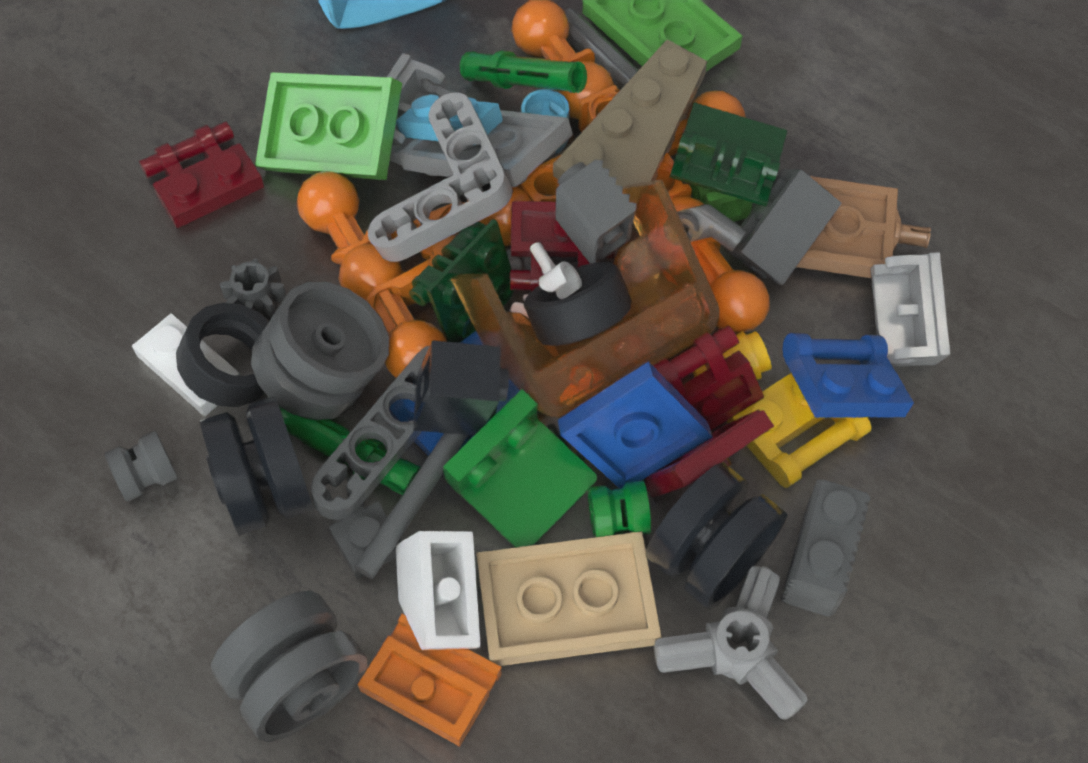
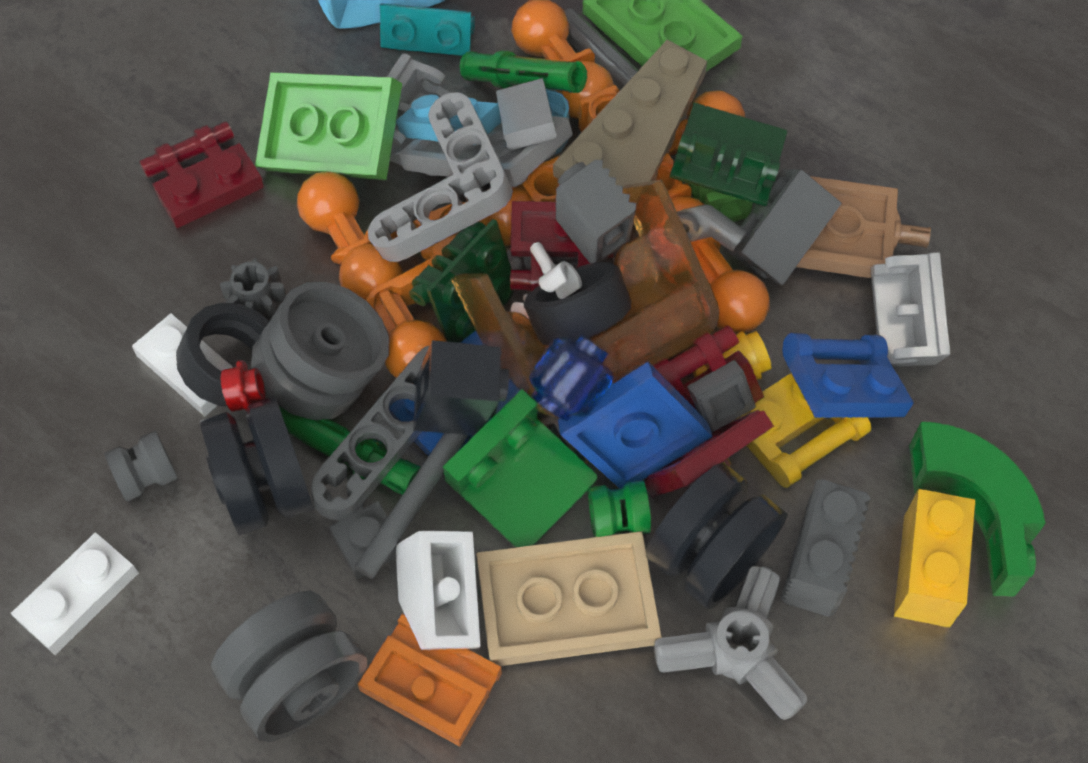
none -> white plate [10,532,138,655]
none -> red plate [221,360,265,412]
none -> teal hinge [380,3,475,56]
none -> light grey tile [496,78,557,151]
none -> clear blue head [529,334,614,421]
none -> dark grey tile [687,360,756,433]
none -> yellow brick [894,489,975,628]
none -> green arch [909,421,1046,596]

